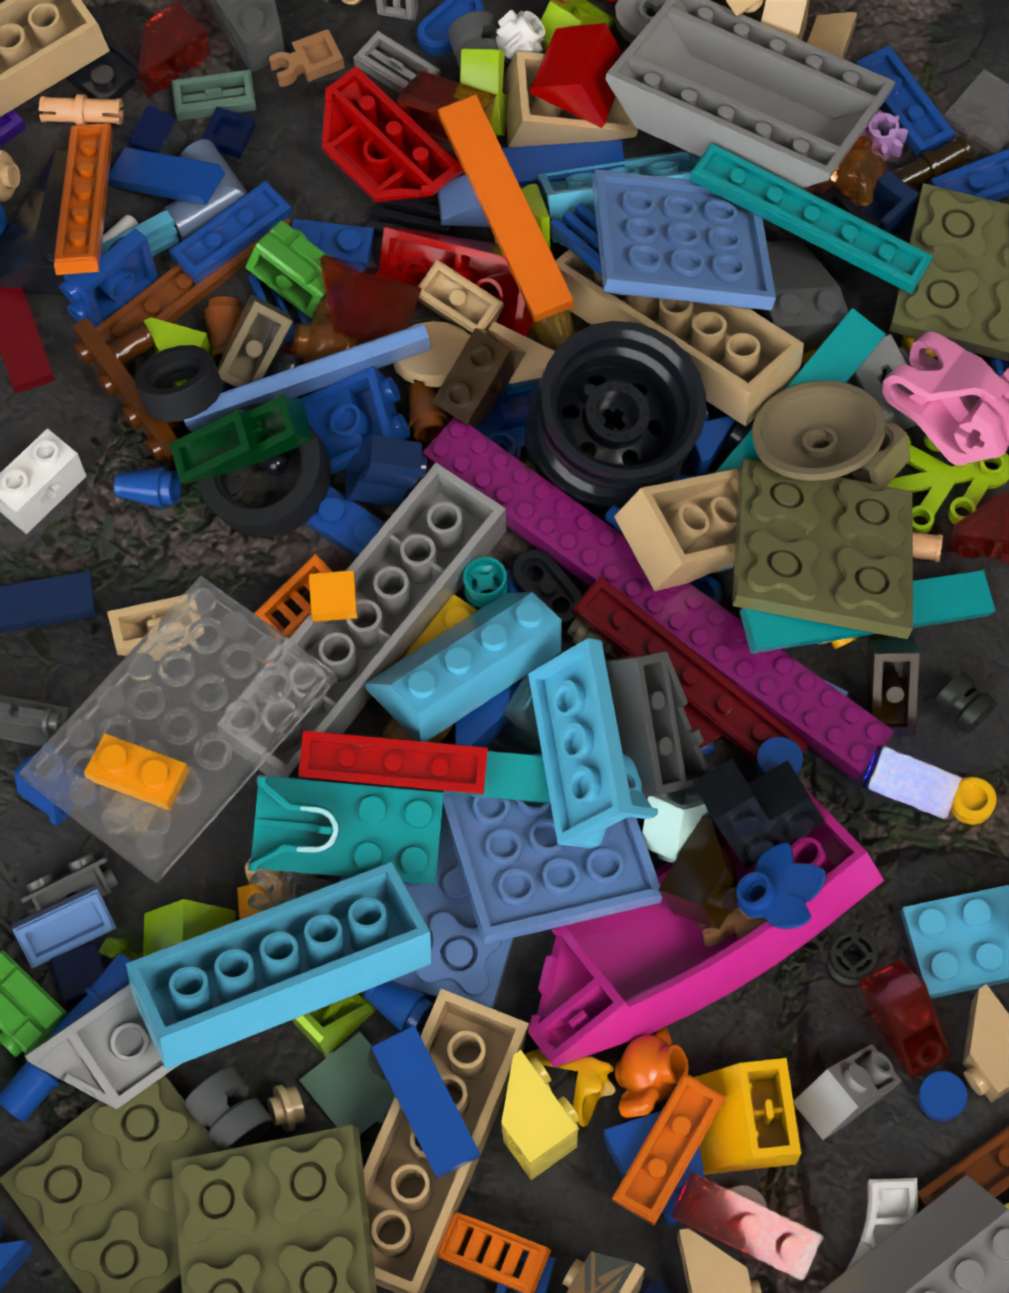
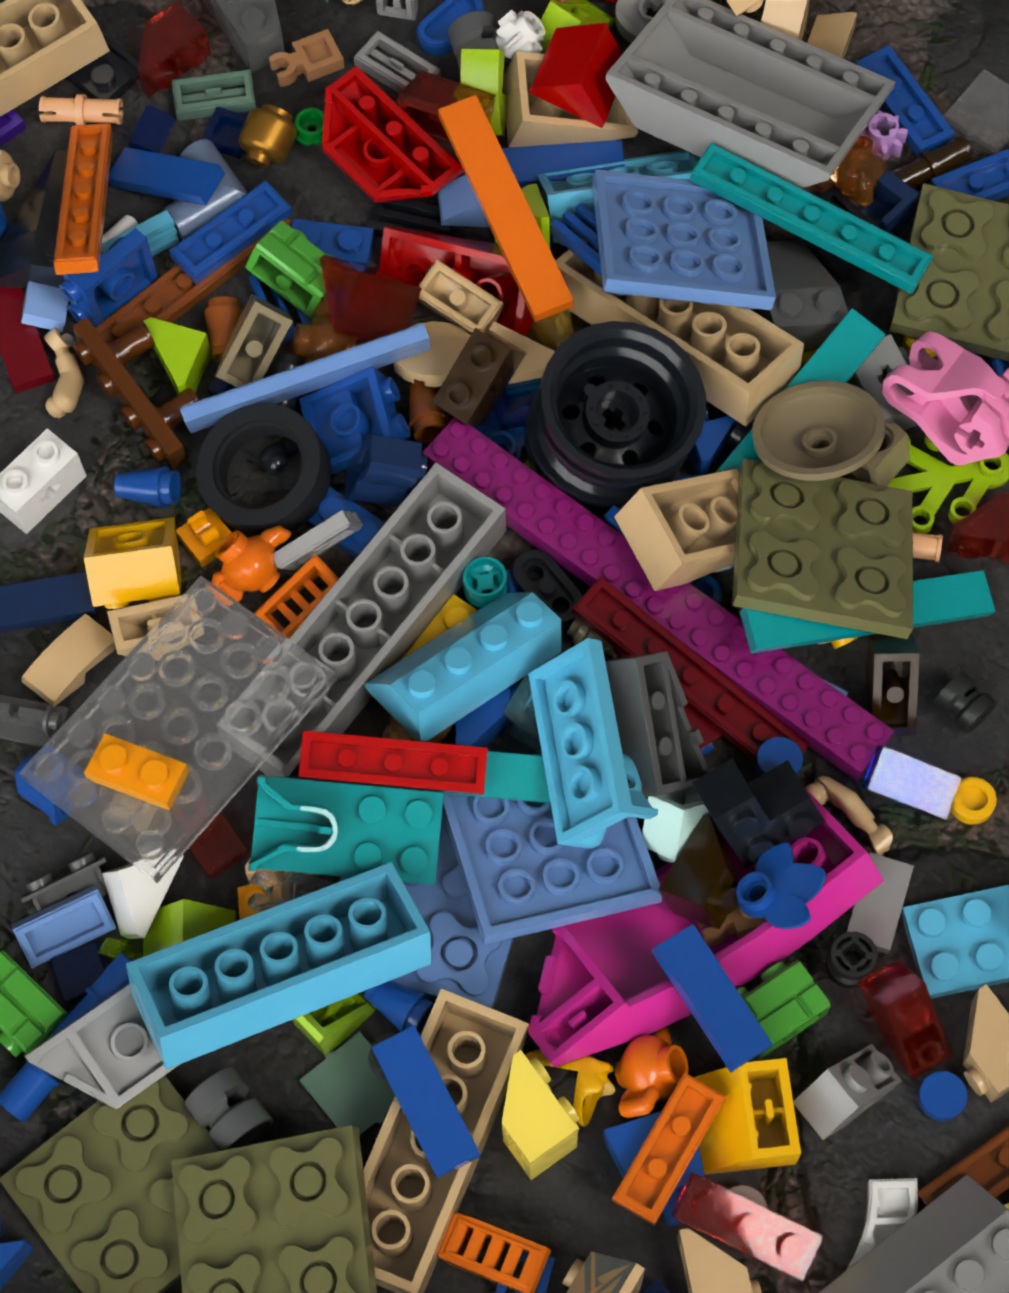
black tyre [135,345,222,422] -> none
dark green slope [169,395,313,484] -> none
tan plate [267,1084,305,1133] -> none
light orange tile [309,570,358,622] -> none
none -> light blue tile [21,281,68,333]
none -> tan slope [21,613,116,707]
none -> tan arm [44,328,84,419]
none -> yellow slope [84,517,182,609]
none -> white slope [102,851,184,939]
none -> clear red plate [173,794,248,879]
none -> light orange tile [175,507,231,568]
none -> orange piece [206,525,291,611]
none -> pearl gold head [238,104,297,168]
none -> light grey tile [273,510,363,571]
none -> green plate [293,108,324,146]
none -> blue tile [651,924,773,1073]
none -> bright green brick [737,960,831,1062]
none -> tan arm [805,776,893,855]
none -> light grey tile [846,852,914,954]

